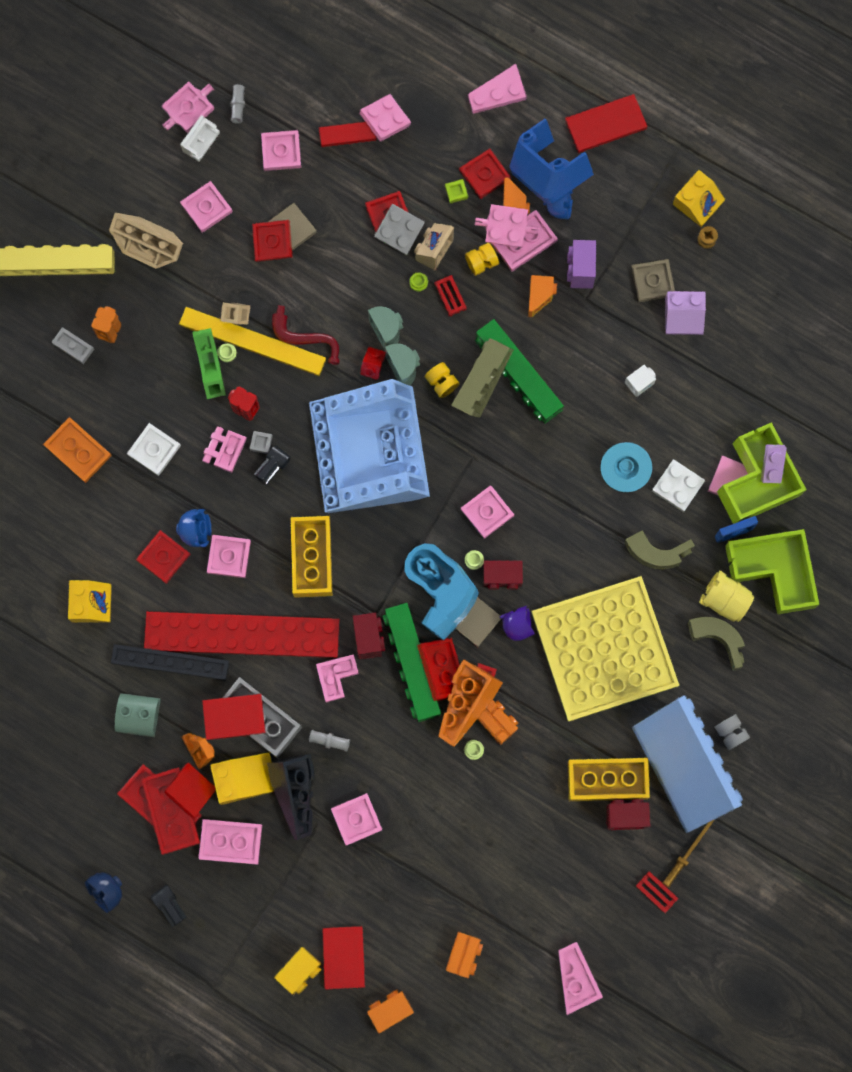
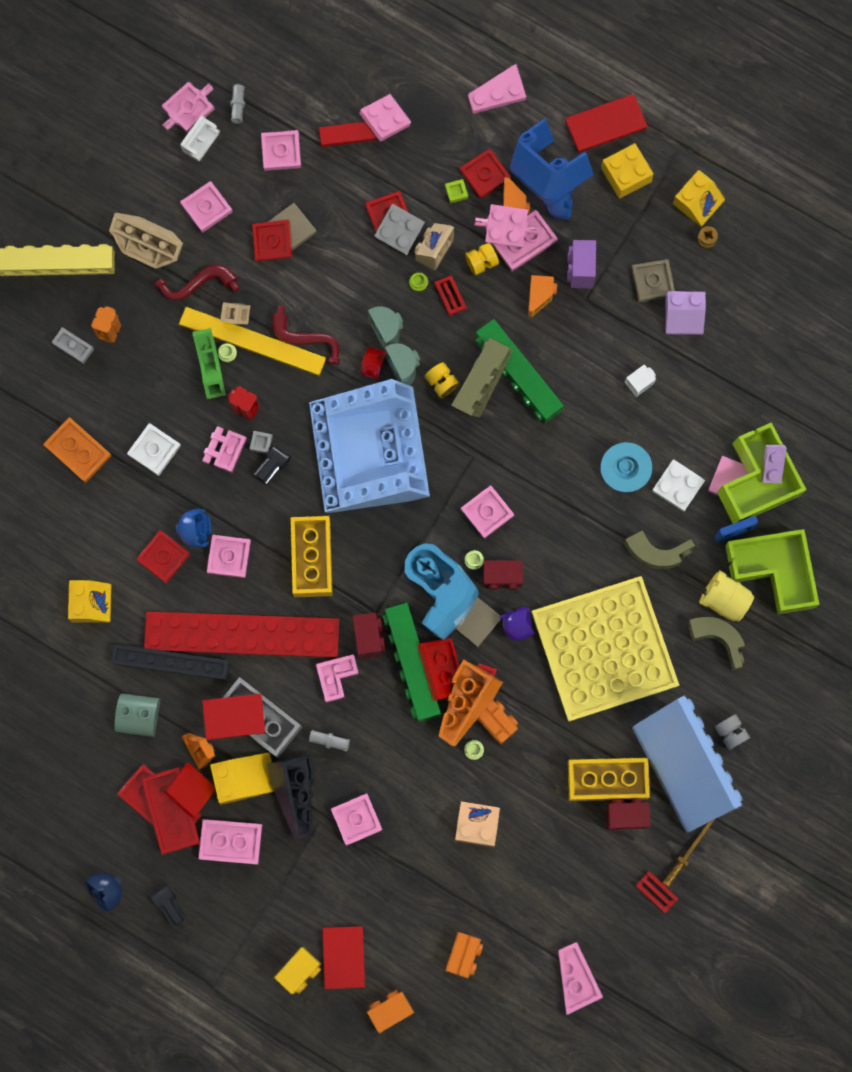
none -> dark red animal [155,264,240,301]
none -> light nougat slope [455,802,500,847]
none -> yellow brick [601,144,654,199]

